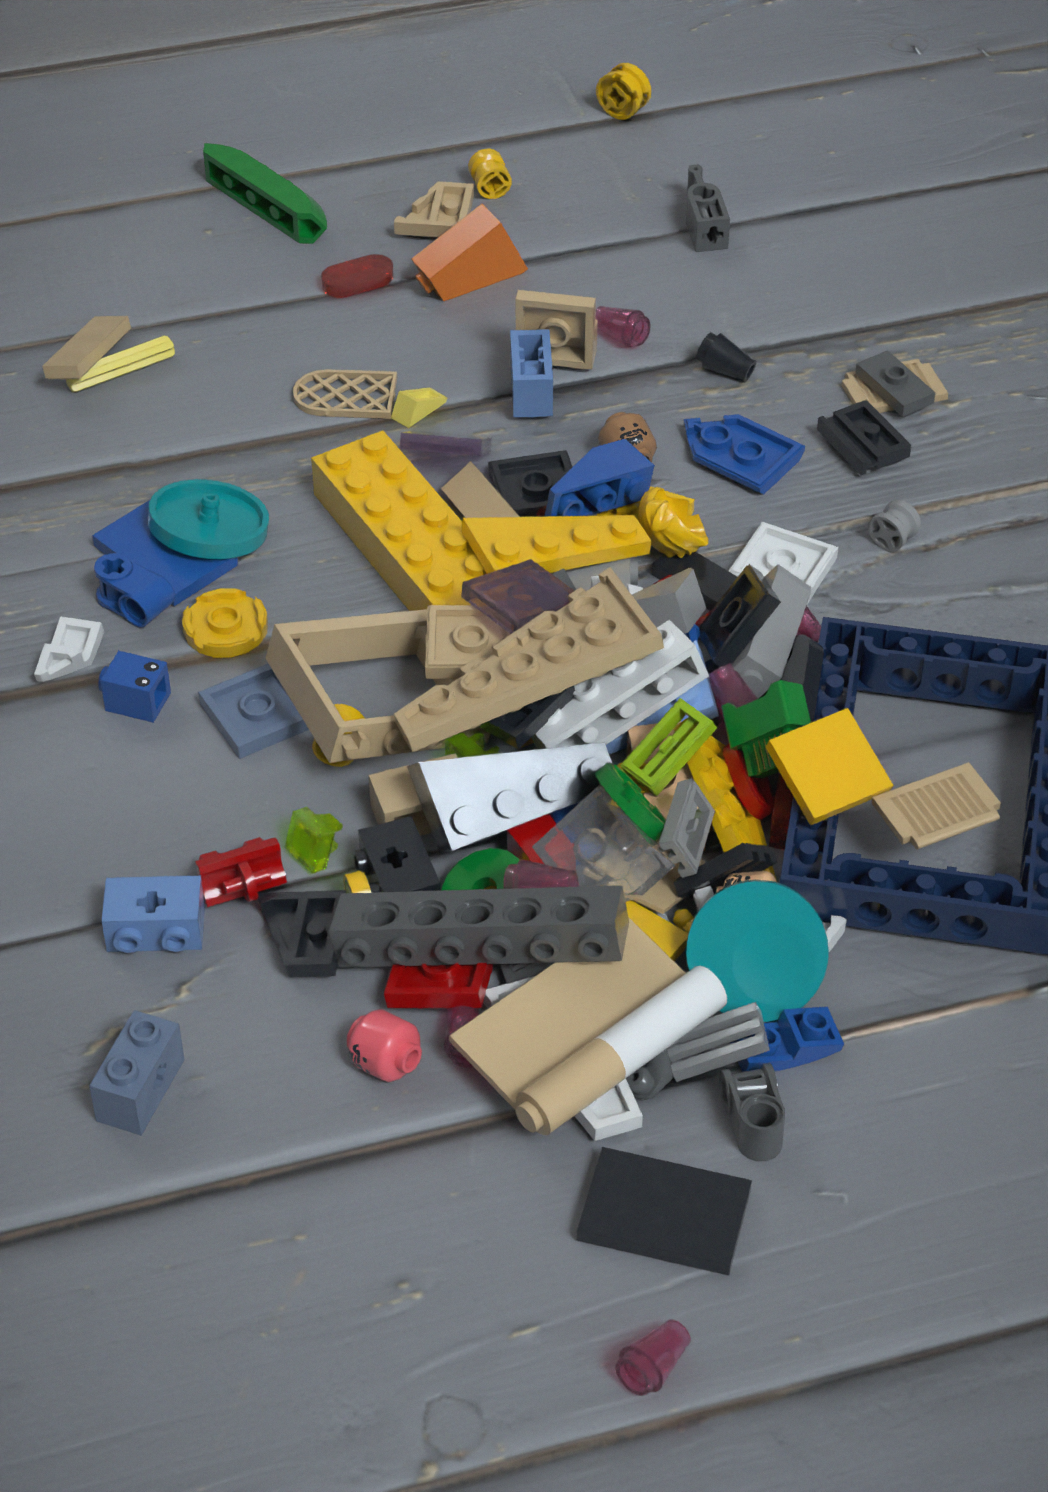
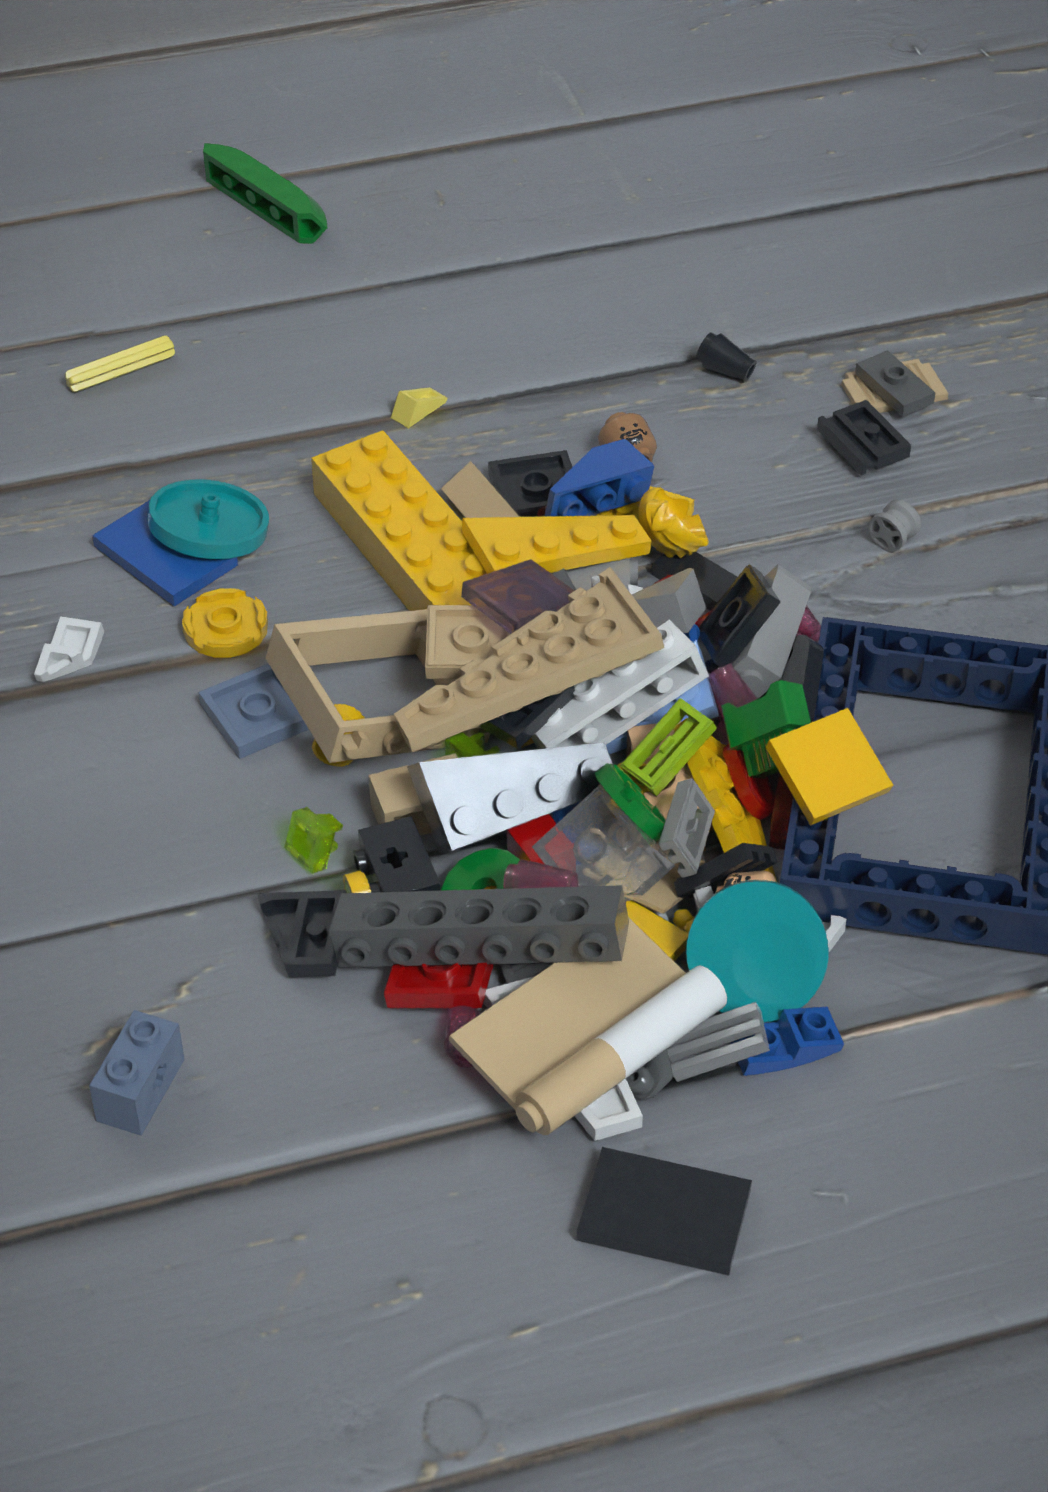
tan tile [42,316,131,379] -> none
blue piece [94,553,175,627] -> none
blue brick [98,650,171,723] -> none
medium blue brick [102,875,205,953] -> none
red hips [195,837,287,907] -> none
tan window [293,369,398,419] -> none
clear red tile [321,254,394,298] -> none
coral head [347,1009,422,1082] -> none
tan wing [394,181,474,237] -> none
clear purple tile [400,430,492,456] -> none
orange slope [411,203,528,301] -> none
yellow wheel [468,148,512,199] -> none
medium blue brick [510,329,553,418] -> none
tan plate [515,290,598,370] -> none
clear pink cone [595,306,651,347] -> none
yellow wheel [596,63,651,120] -> none
clear pink cone [615,1319,691,1396] -> none
blue tile [683,414,805,494] -> none
dark grey piece [686,164,730,252] -> none
dark grey piece [719,1062,785,1161] -> none
white tile [729,522,838,606] -> none
tan window [871,762,1001,850] -> none

